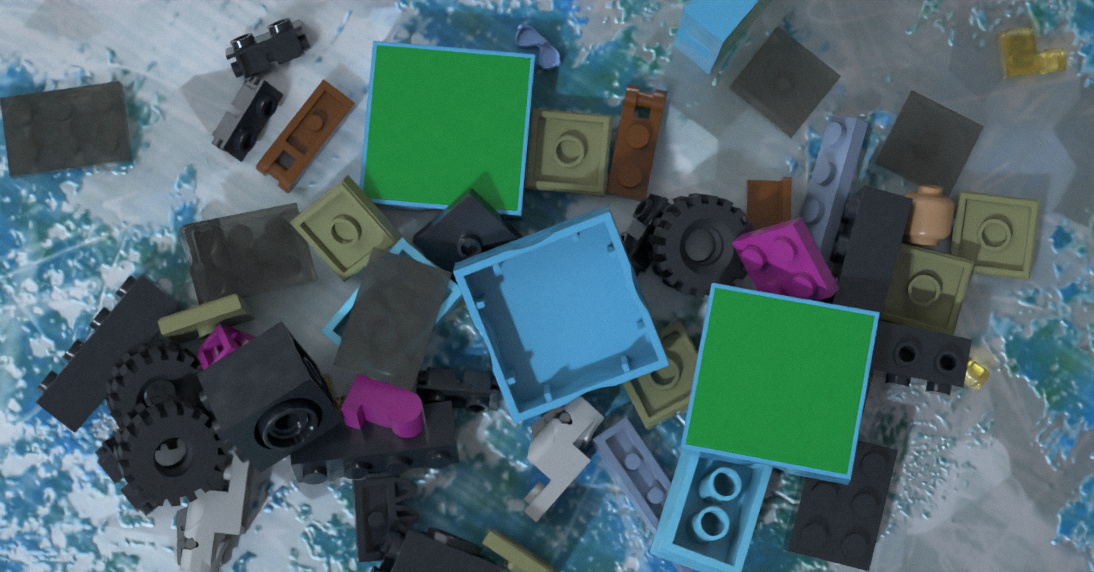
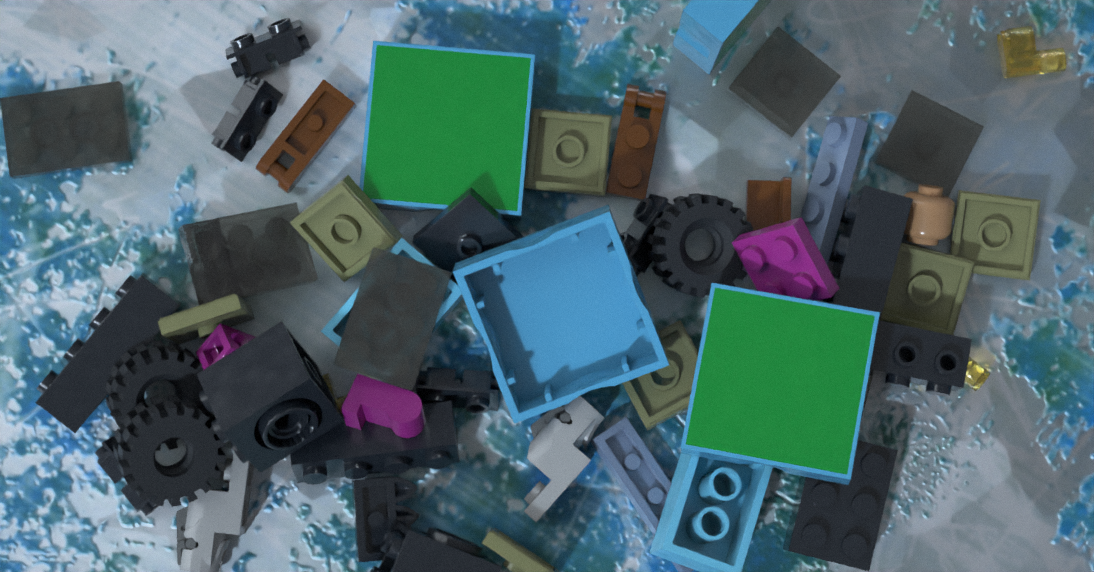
medium blue piece [515,24,561,71] -> none

